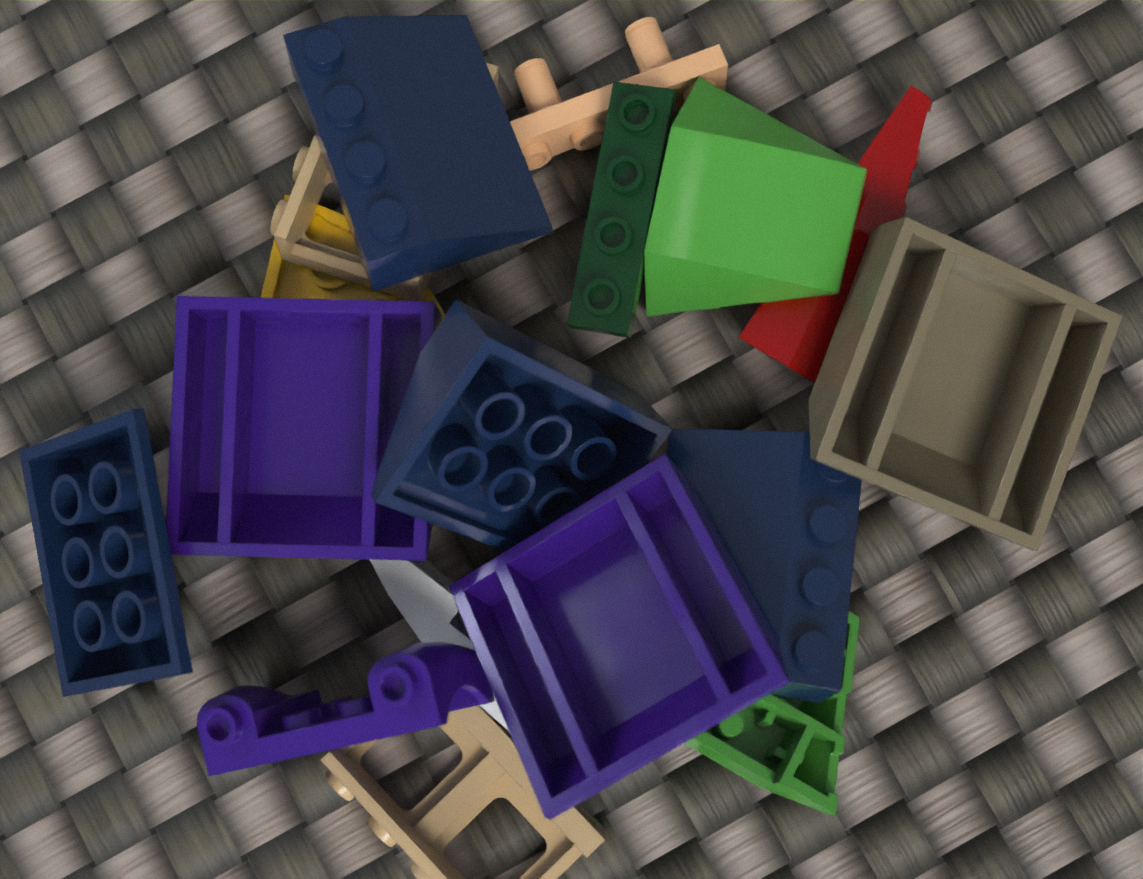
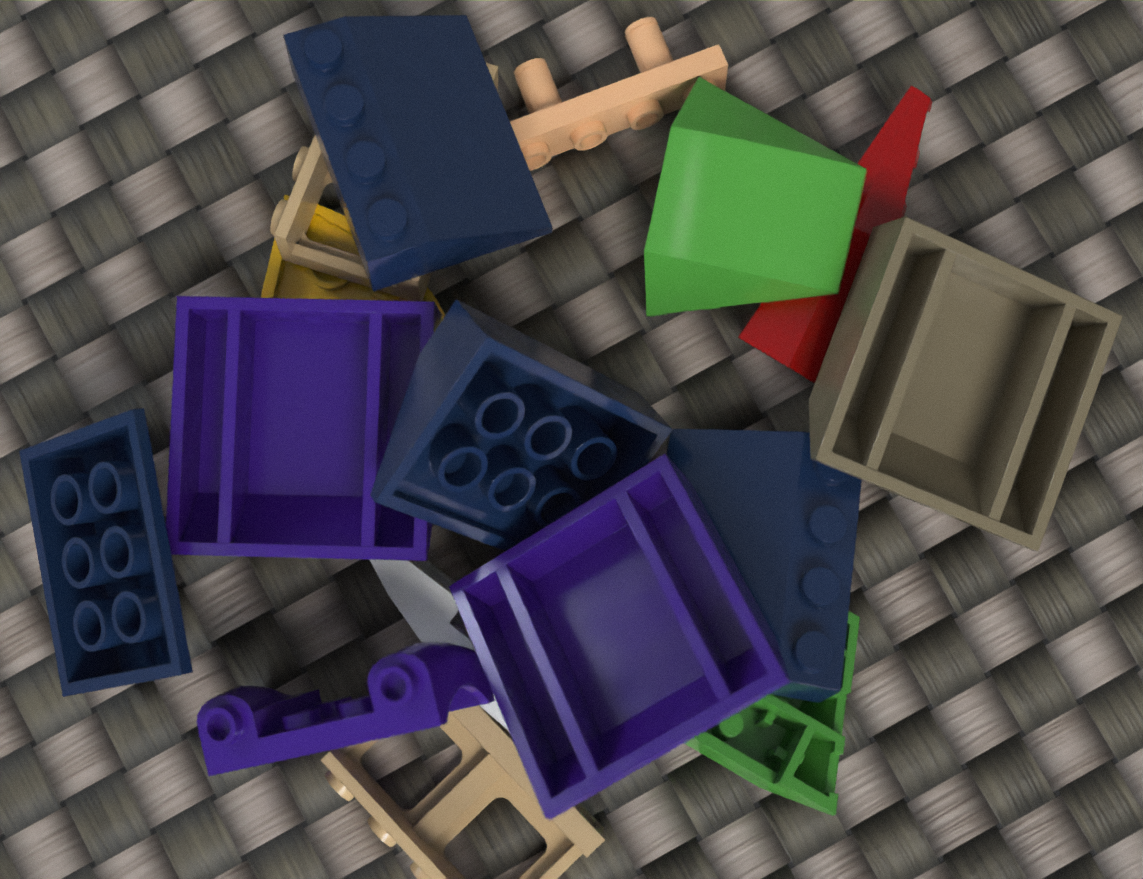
dark green plate [567,81,677,338] -> none

